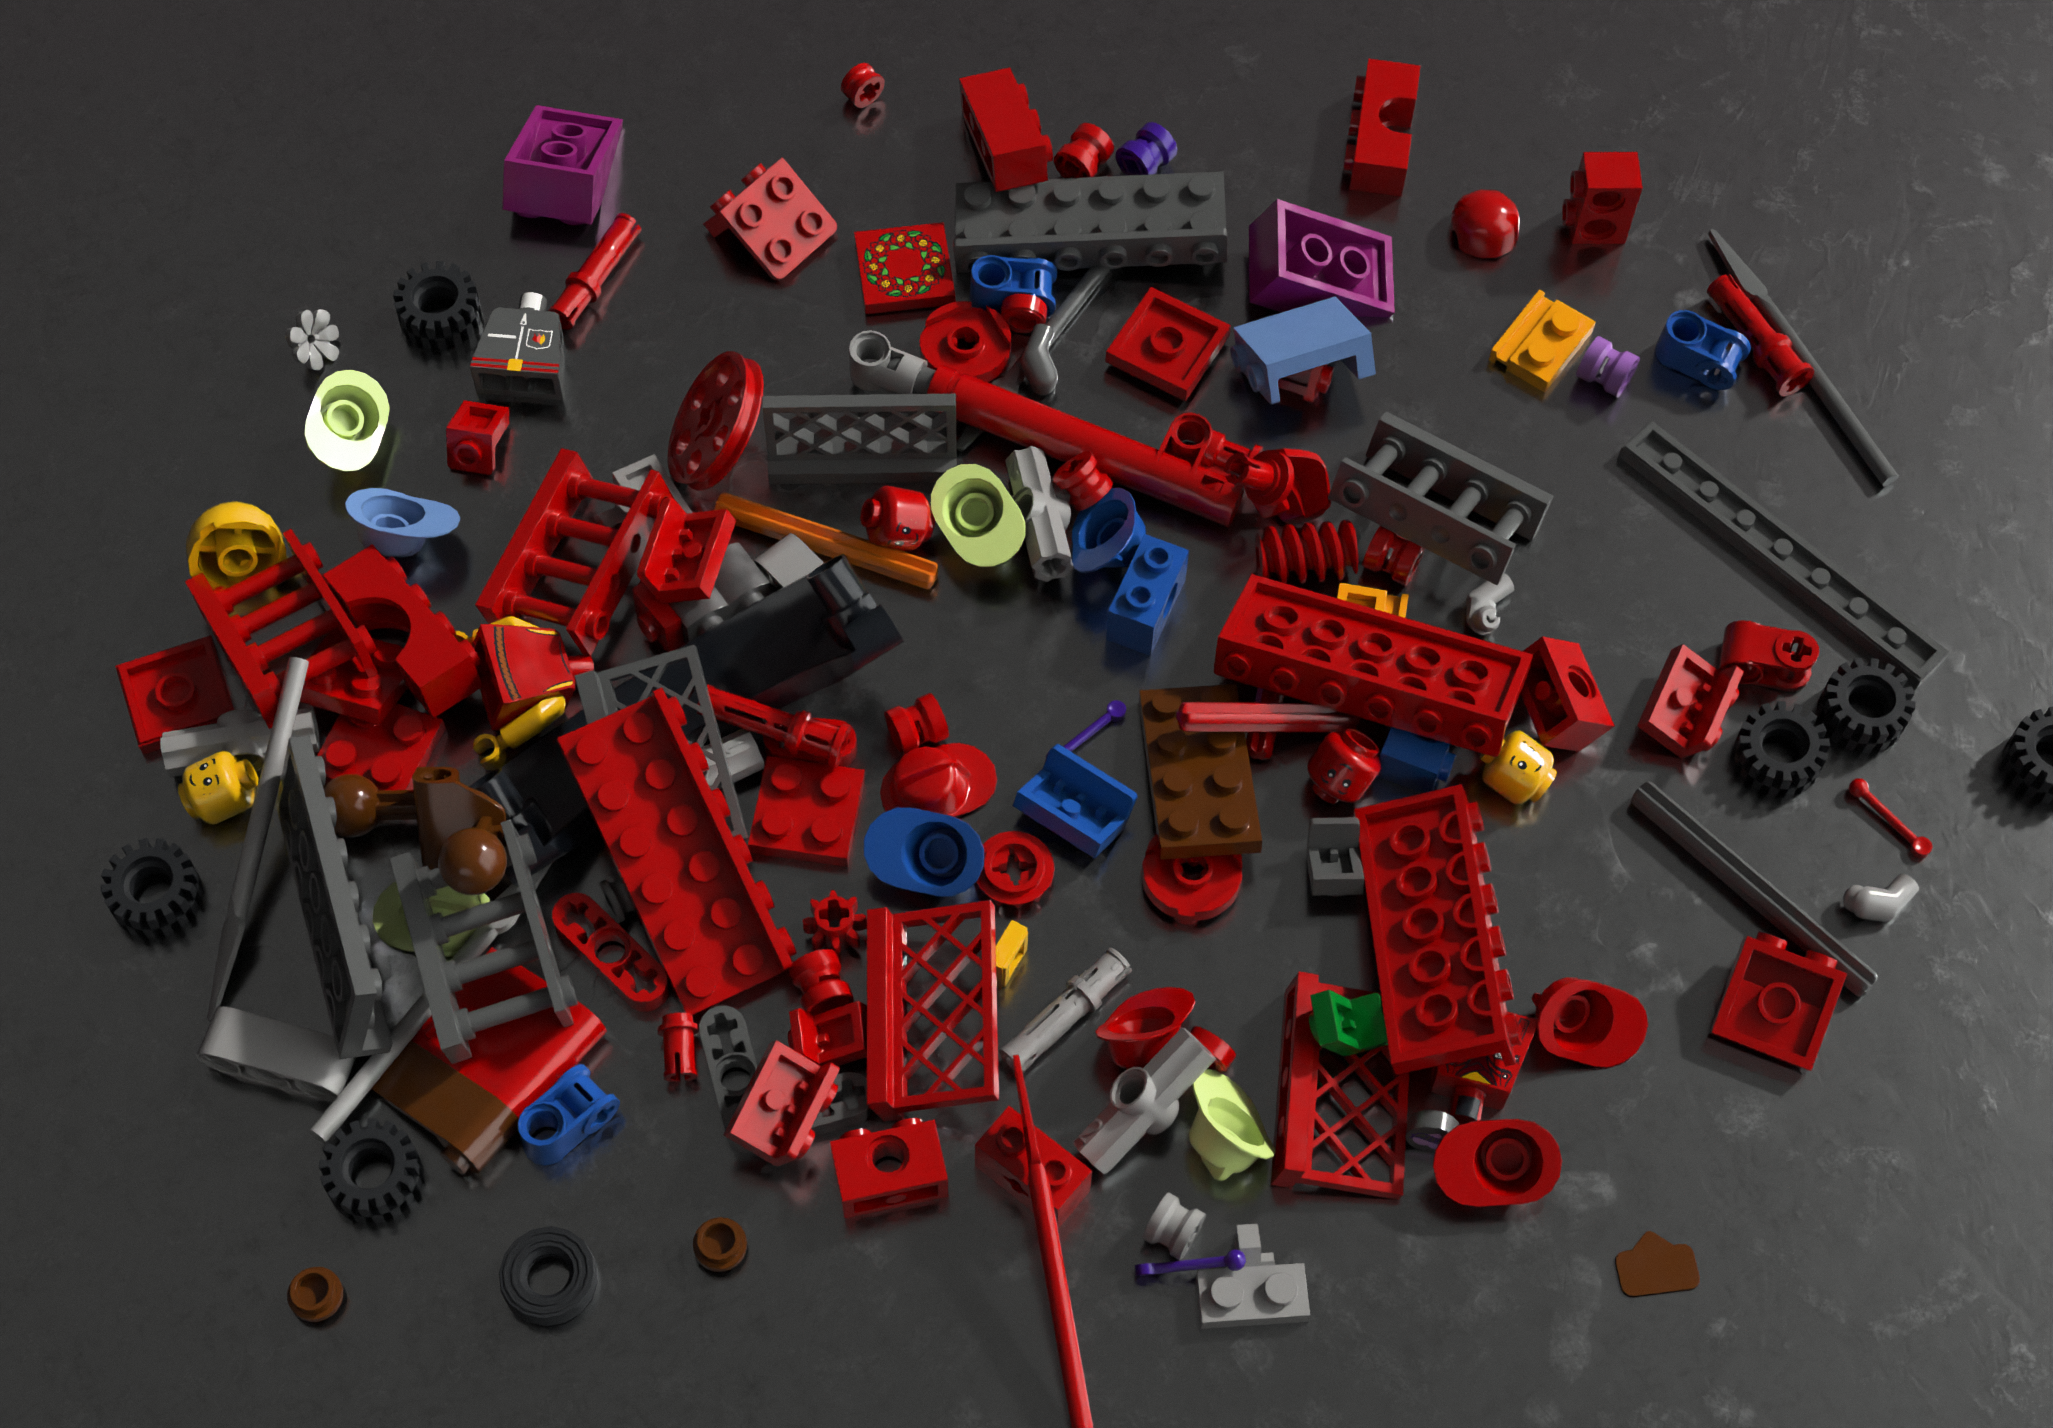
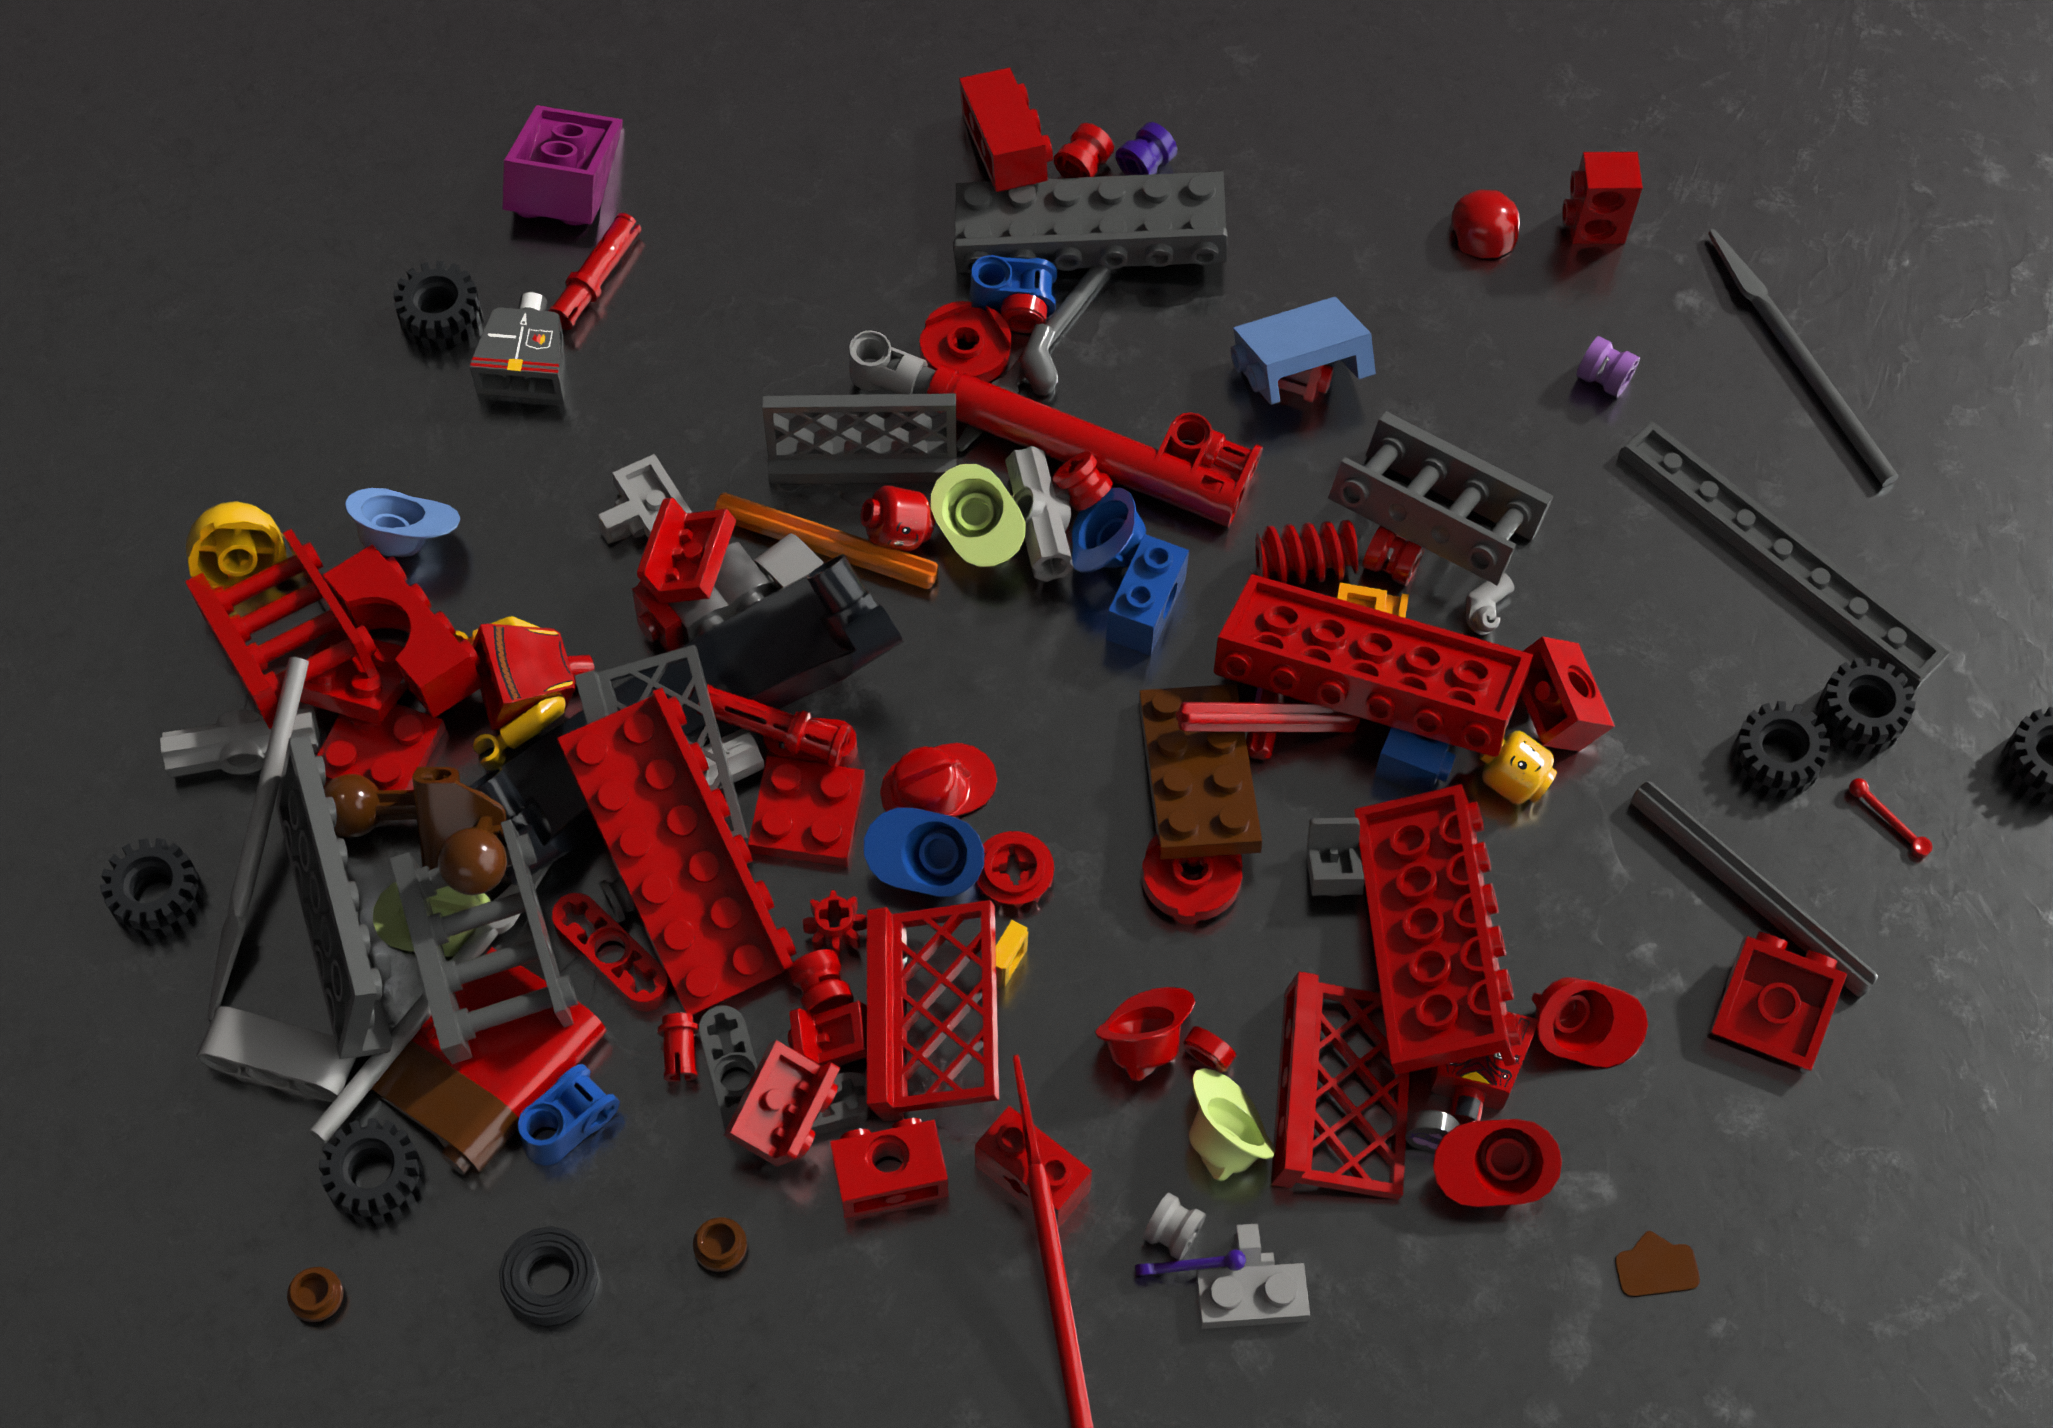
red tile [115,635,235,755] -> none
yellow head [178,750,259,825] -> none
light grey plant [285,309,339,370] -> none
yellowish green piece [304,370,390,472] -> none
red bracket [446,400,510,475] -> none
red fence [475,448,674,656] -> none
red wedge [667,351,764,491] -> none
bracket [703,157,837,280] -> none
red bush [841,63,885,108] -> none
tile [854,222,956,314] -> none
red wheel [884,693,949,756] -> none
light grey pin [999,947,1132,1073] -> none
blue bracket [1012,744,1137,858] -> none
dark purple hinge [1045,700,1126,759] -> none
light grey piece [1072,1028,1216,1174] -> none
red plate [1105,287,1231,401] -> none
red piece [1224,448,1331,524] -> none
magenta slope [1249,199,1395,317] -> none
red head [1307,728,1382,804] -> none
green bracket [1309,990,1388,1057] -> none
red arch [1343,58,1421,197] -> none
light orange plate [1489,289,1596,392] -> none
red bracket [1637,644,1744,759] -> none
blue piece [1655,310,1751,390] -> none
red pin [1707,274,1815,397] -> none
red piece [1719,620,1819,692] -> none
light grey arm [1843,874,1919,922] -> none

